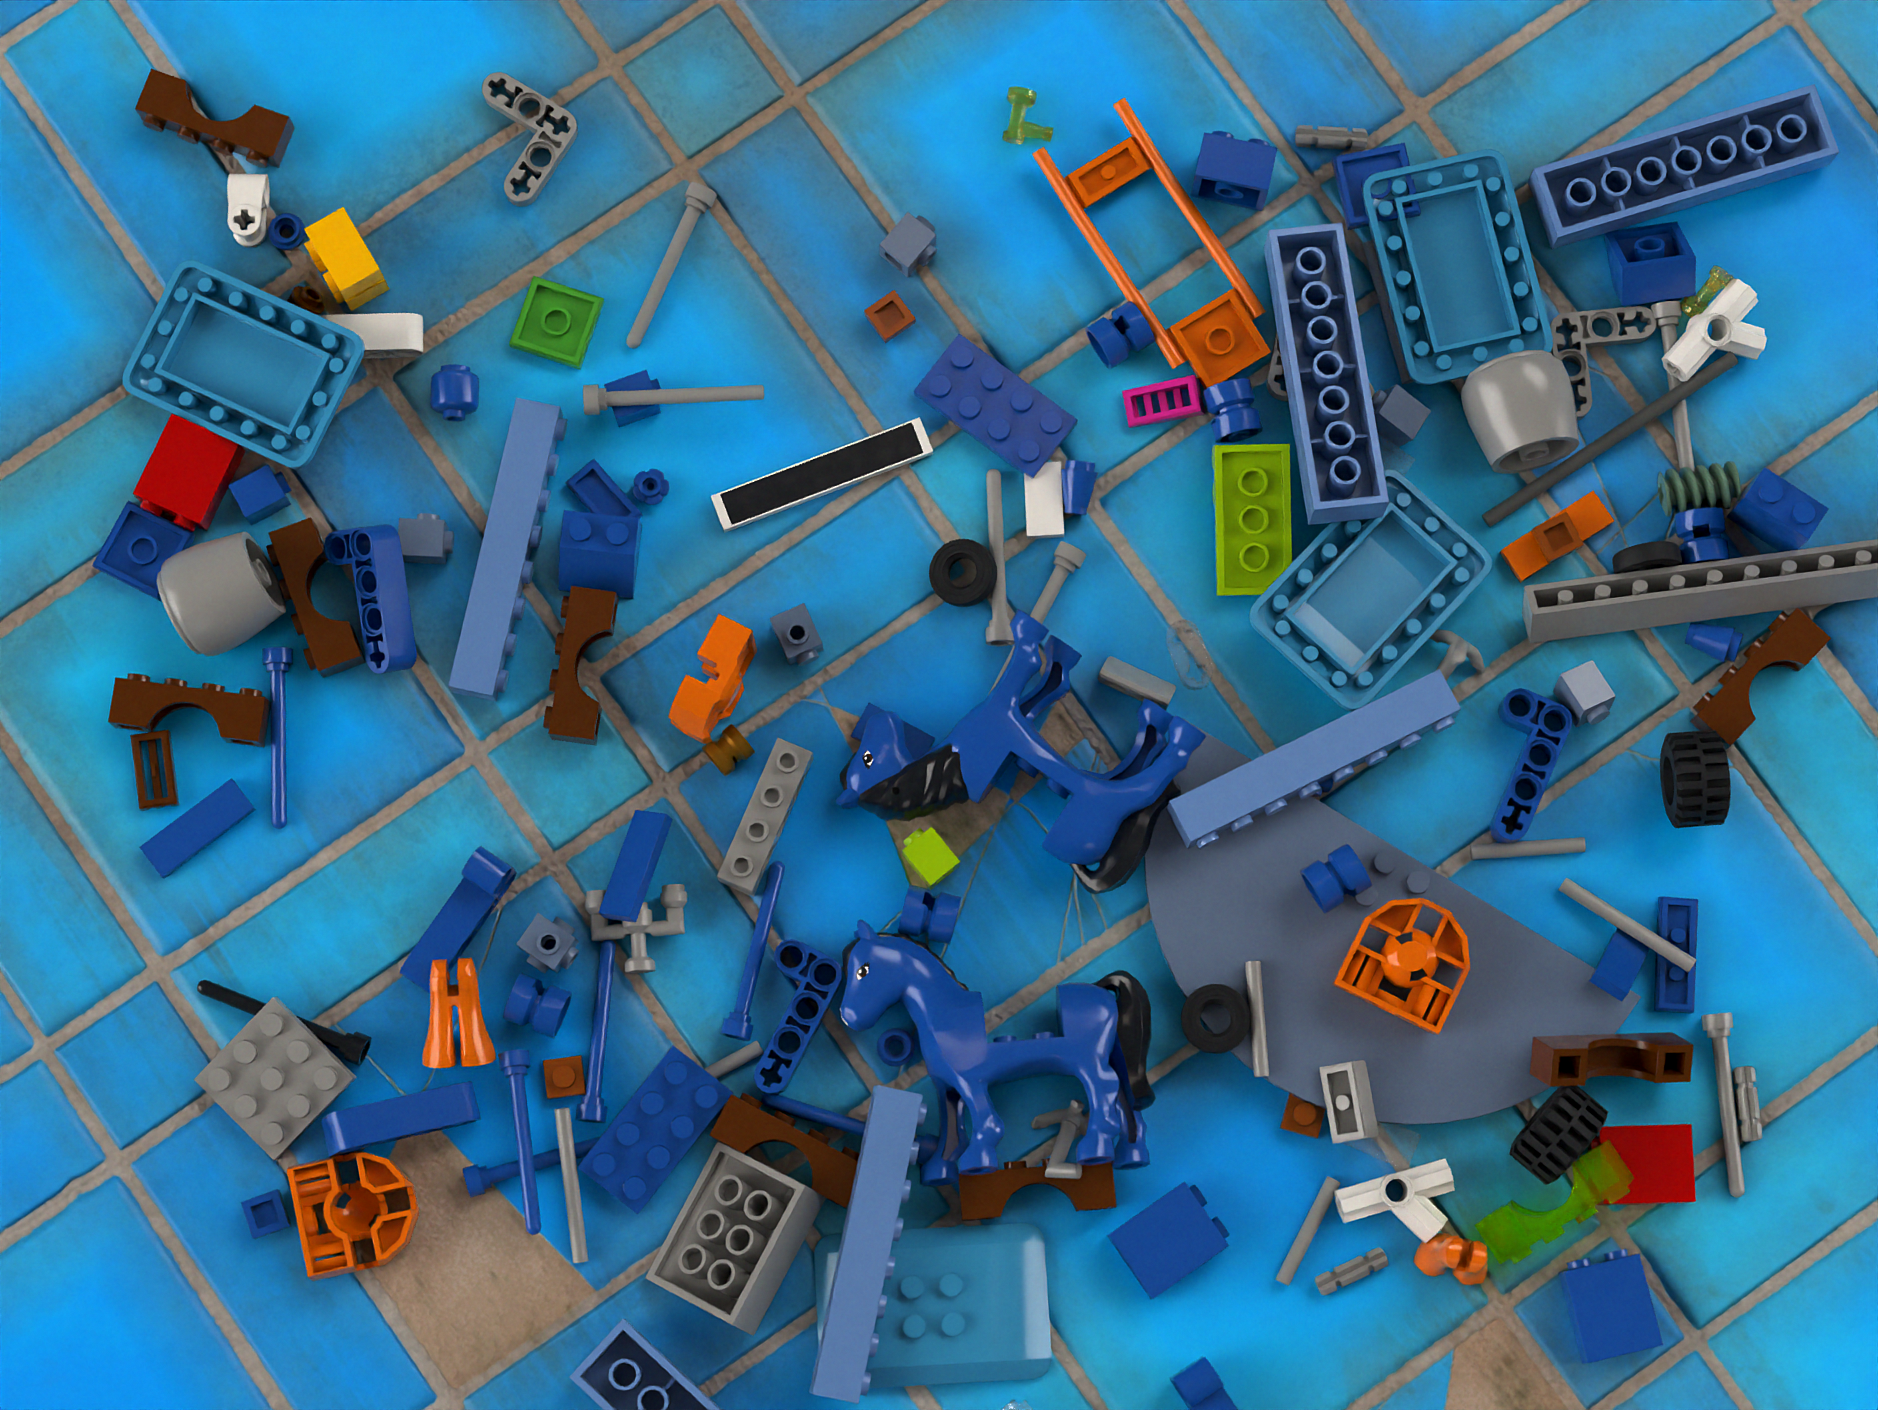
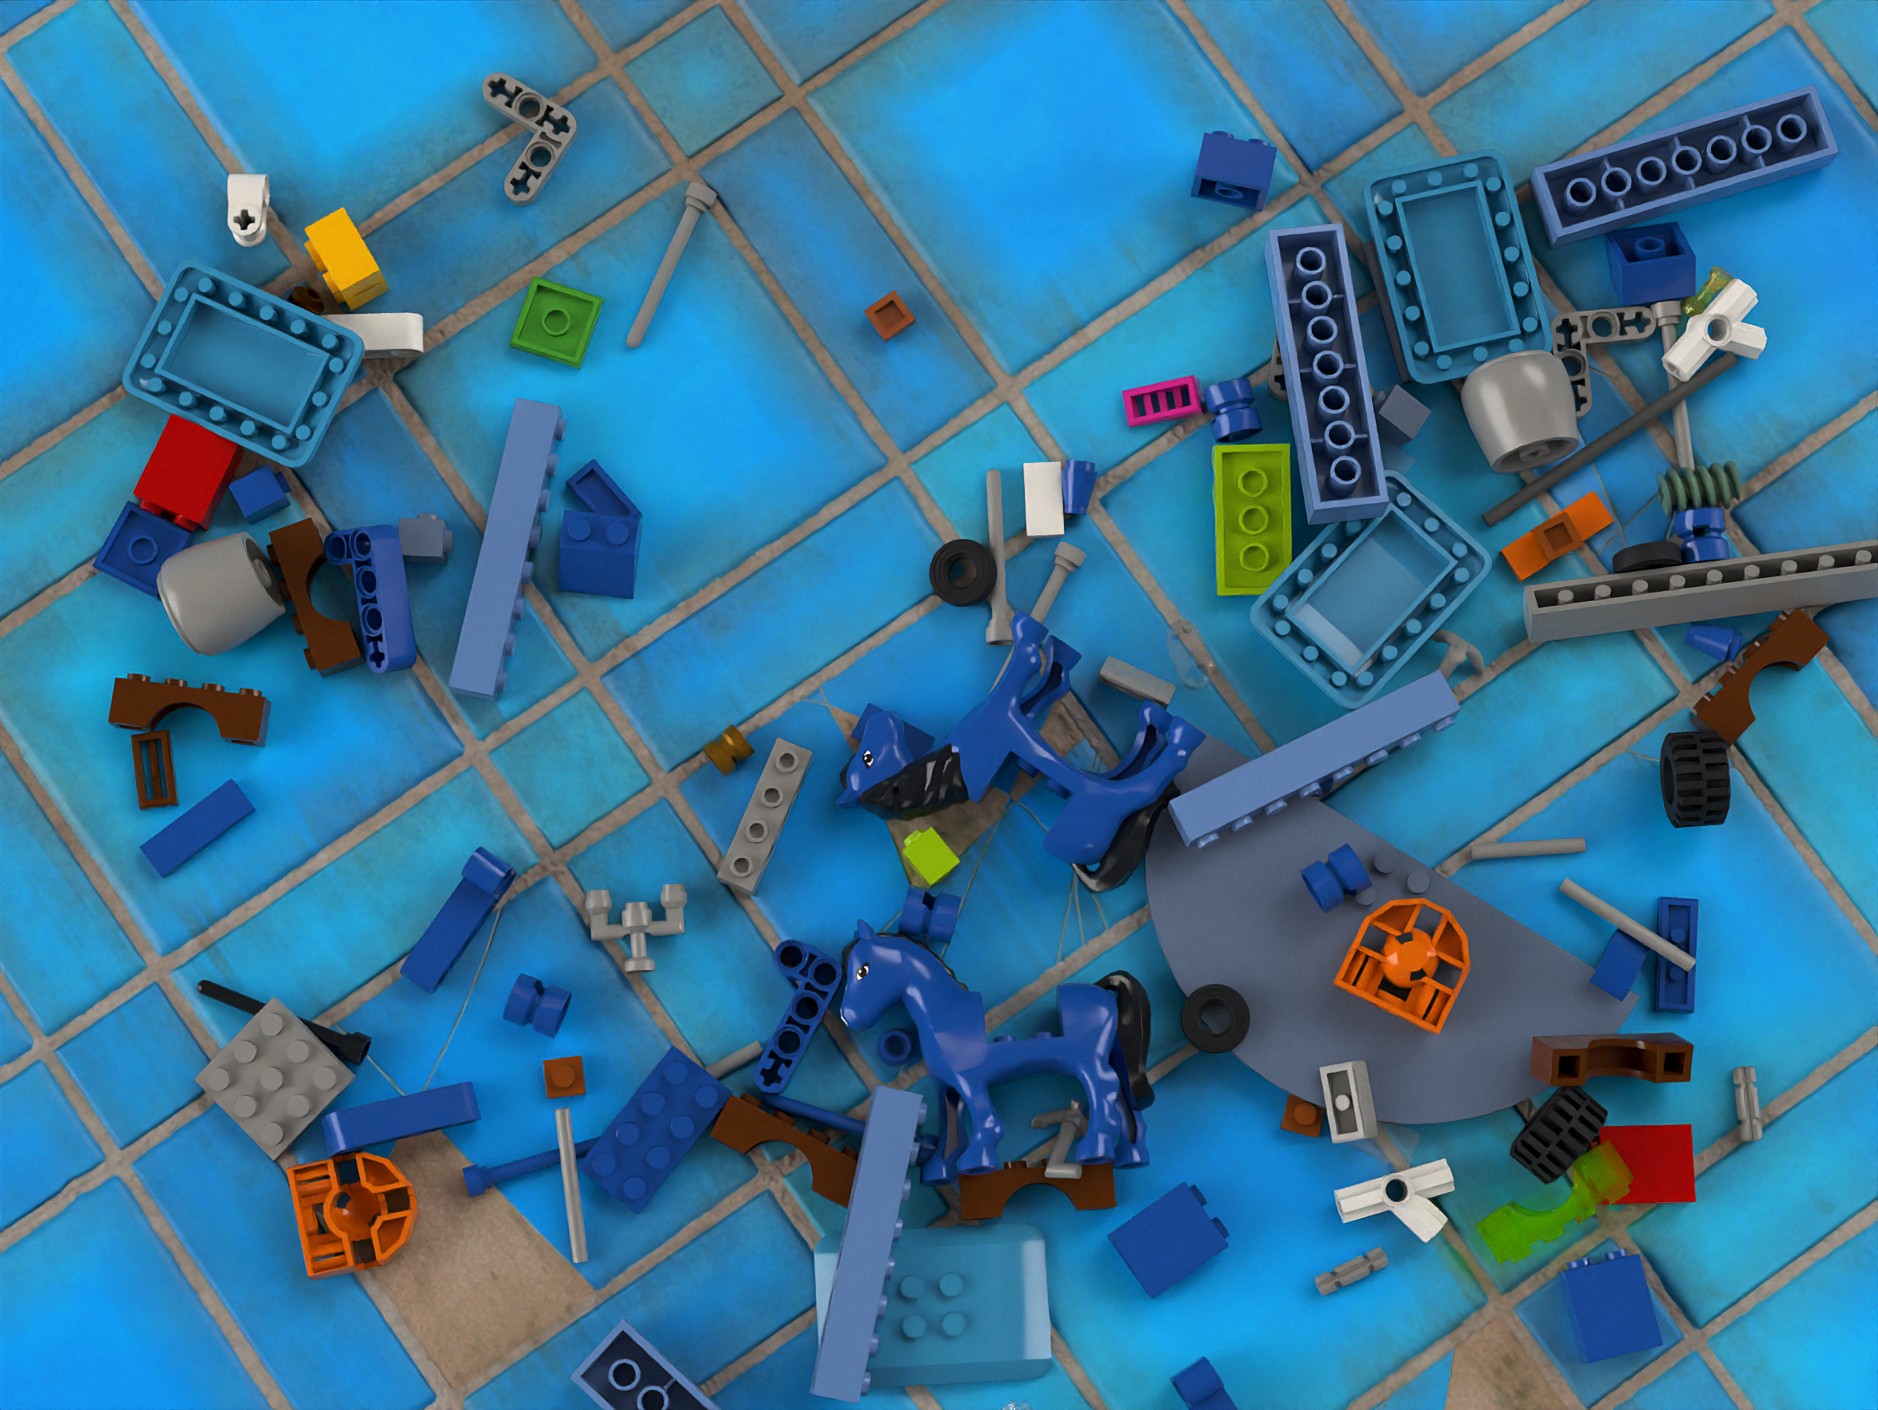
reddish brown arch [135,69,295,168] -> none
blue plate [241,1189,292,1239] -> none
blue piece [262,647,293,829] -> none
blue plate [268,213,306,250] -> none
orange piece [422,958,496,1068] -> none
blue head [430,364,479,422] -> none
blue piece [498,1050,541,1235] -> none
sand blue brick [516,913,579,974] -> none
reddish brown arch [543,586,619,745] -> none
blue piece [575,940,616,1123] -> none
light grey piece [583,385,764,415] -> none
blue tile [598,810,673,923] -> none
blue brick [604,370,661,427] -> none
blue plate [633,469,669,505] -> none
light grey slope [645,1141,826,1336] -> none
orange connector [668,614,757,744] -> none
black tile [711,417,933,533] -> none
blue piece [720,861,785,1041] -> none
sand blue brick [770,603,823,666] -> none
sand blue brick [879,212,937,278] -> none
blue plate [914,334,1078,479] -> none
piece [1002,87,1053,144] -> none
orange plate [1032,98,1271,389] -> none
blue wheel [1085,301,1155,369] -> none
light grey bar [1245,961,1269,1077] -> none
light grey bar [1275,1176,1341,1286] -> none
light grey axle [1295,125,1368,151] -> none
blue tile [1331,143,1421,230] -> none
orange piece [1414,1233,1488,1285] -> none
blue beam [1490,688,1573,843] -> none
sand blue brick [1553,660,1616,728] -> none
light grey piece [1701,1012,1745,1198] -> none
blue brick [1726,467,1829,552] -> none

